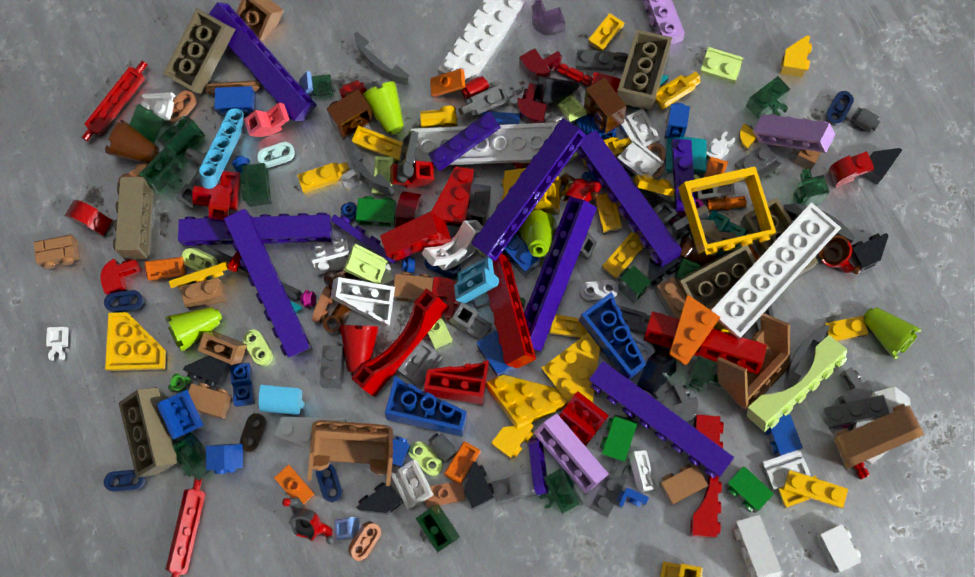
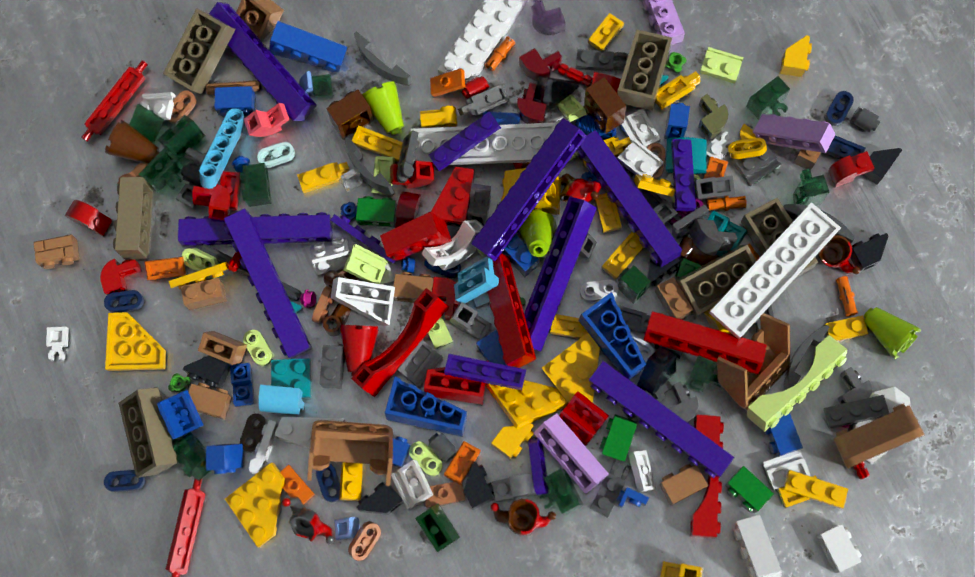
lime cone [165,307,222,352] -> none
red brick [338,80,367,99] -> none
orange wing [669,294,720,366] -> none
yellow window [678,167,776,255] -> none
none -> black brick [181,163,201,186]
none -> yellow plate [225,462,285,547]
none -> white hinge [248,420,279,475]
none -> blue wedge [269,21,347,73]
none -> teal plate [271,358,311,398]
none -> yellow hinge [339,462,363,502]
none -> dark purple plate [444,354,526,391]
none -> orange pin [485,36,515,72]
none -> reddish brown piece [490,499,556,535]
none -> bright green plate [666,52,687,73]
none -> olive brick [698,94,728,141]
none -> yellow plate [728,138,767,159]
none -> dark blue plate [826,135,866,159]
none -> orange pin [836,276,858,317]

